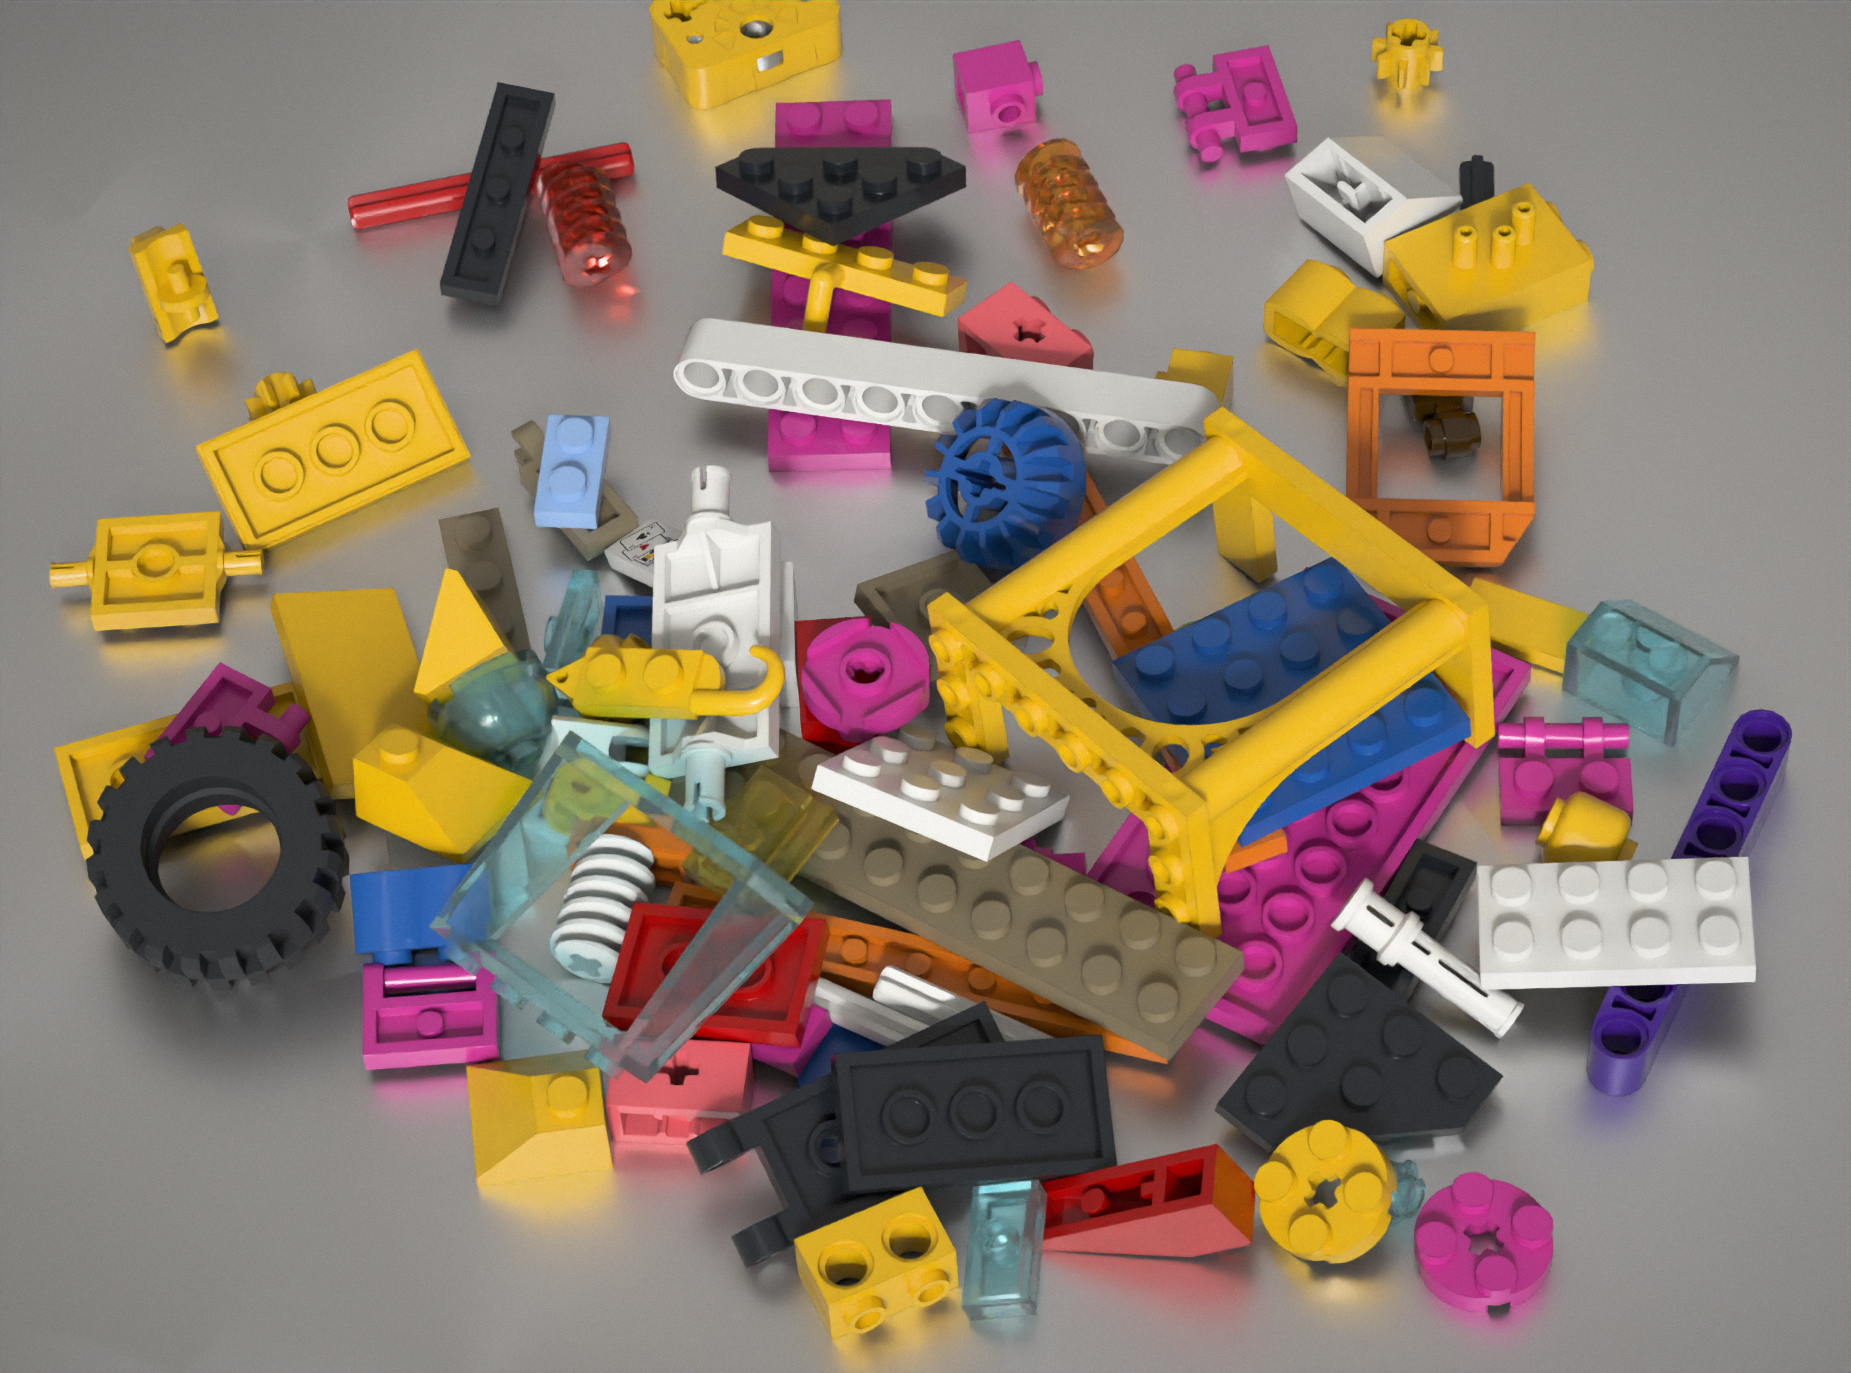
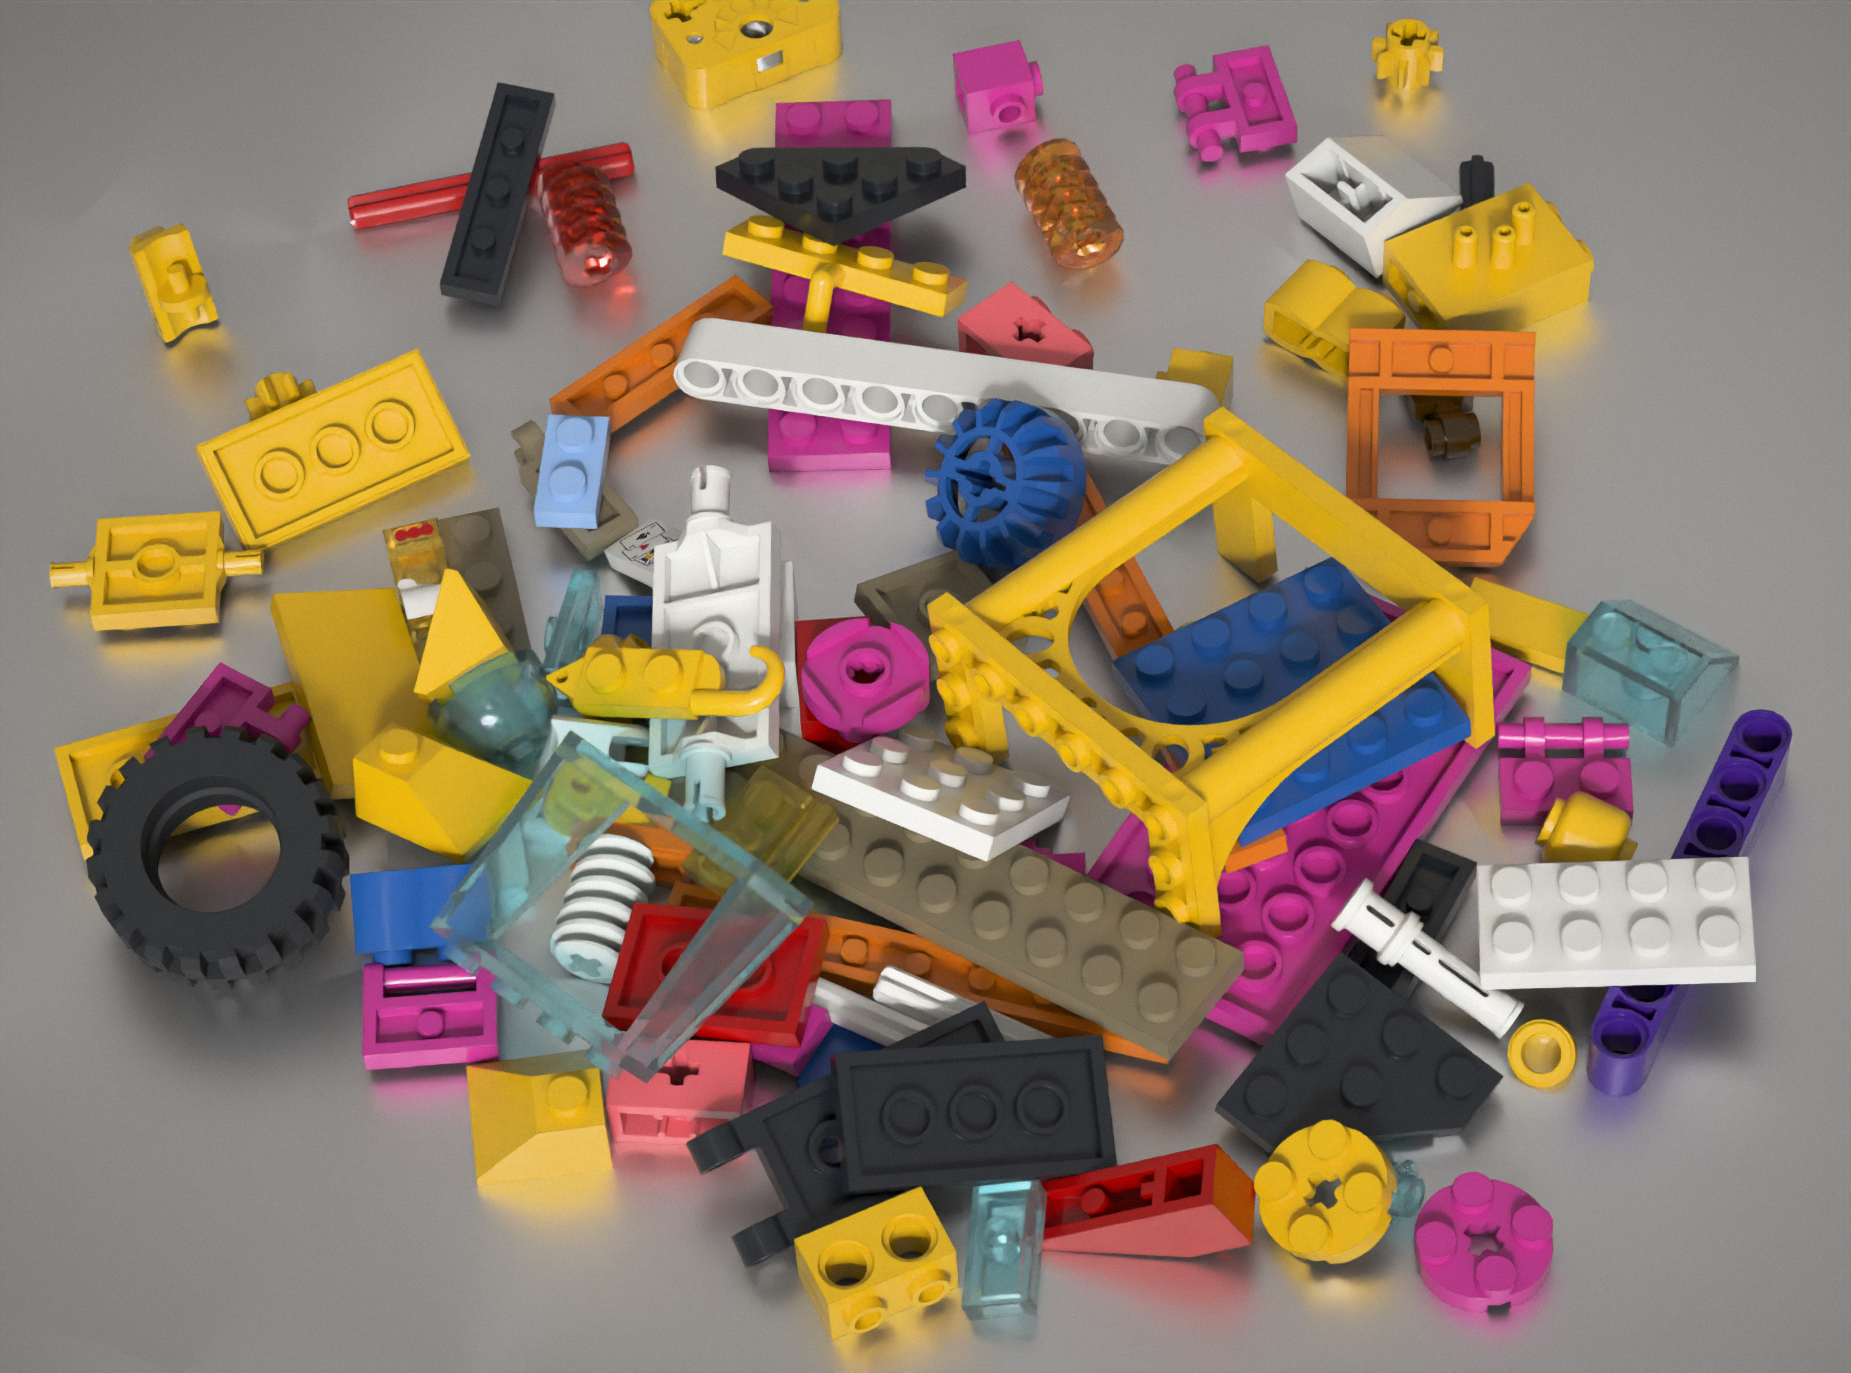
none -> clear yellow leg [382,518,448,643]
none -> orange plate [549,275,774,433]
none -> yellow piece [1508,1019,1578,1087]

